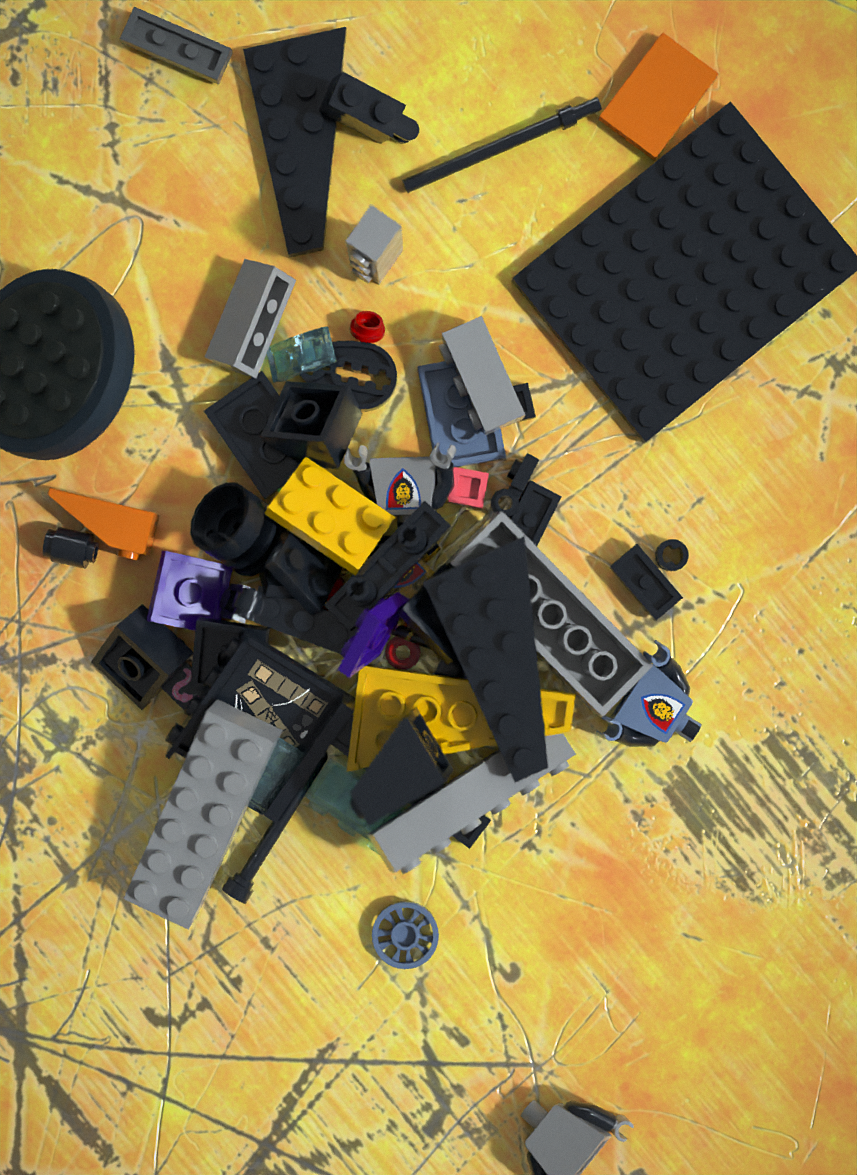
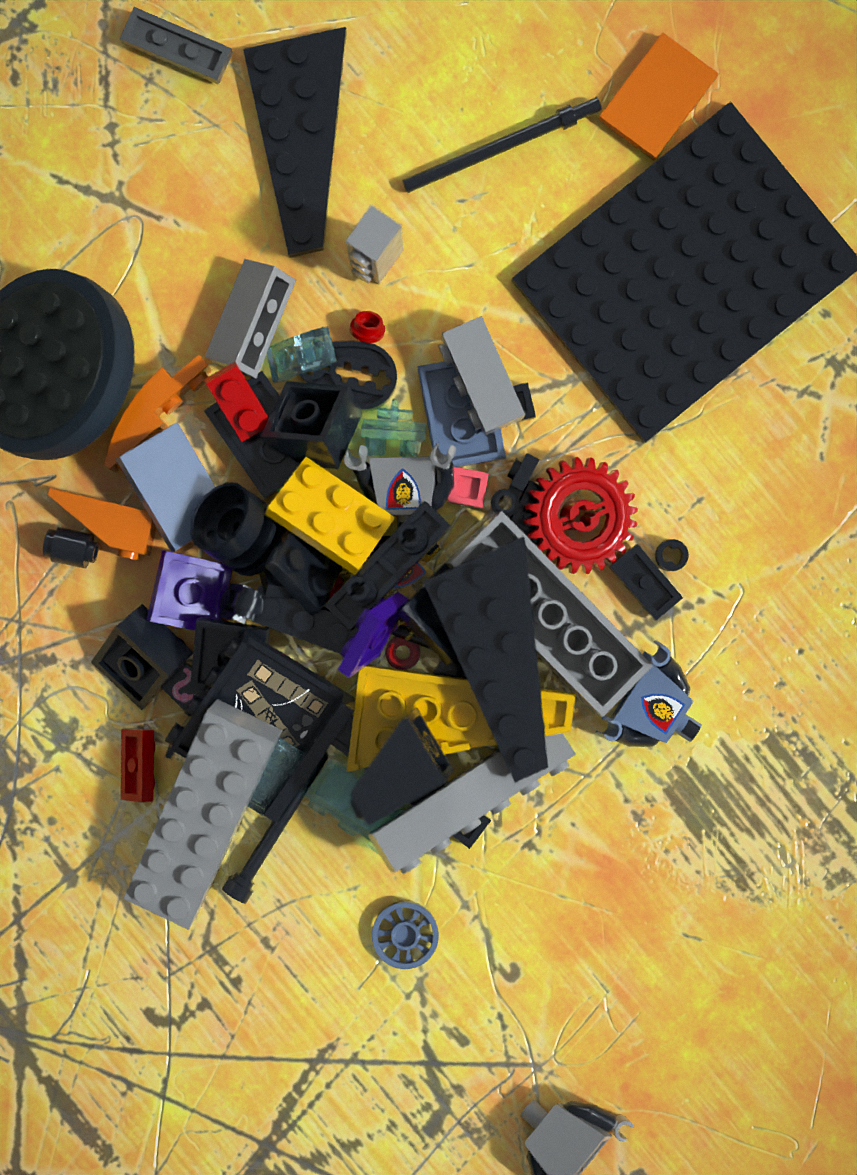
black brick [318,71,419,144] -> none
none -> orange slope [104,355,213,472]
none -> tile [116,422,215,552]
none -> red plate [121,728,155,803]
none -> red plate [204,361,269,442]
none -> clear light blue hips [361,399,427,457]
none -> red gear [524,457,638,574]

